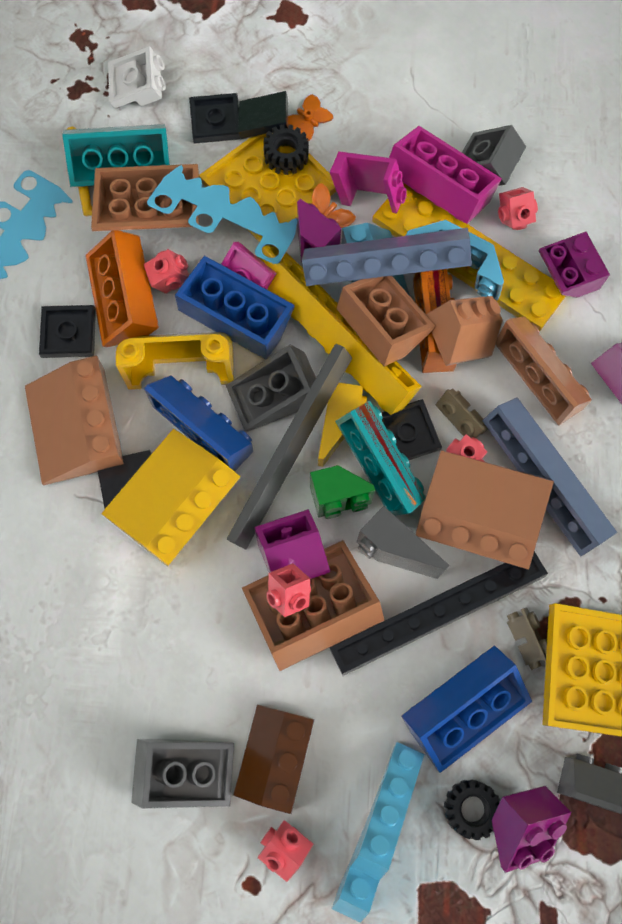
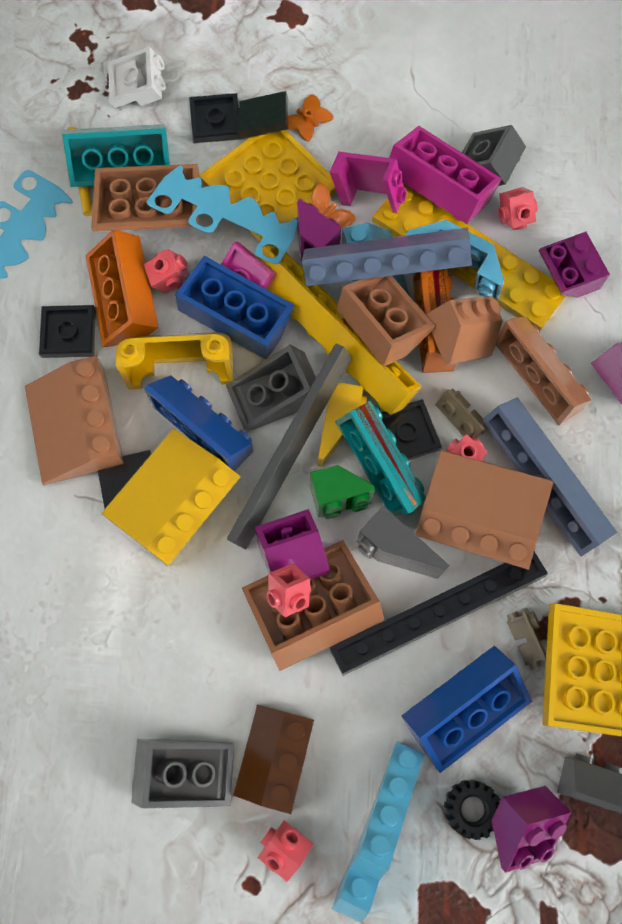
black tyre [263,124,309,175] -> none

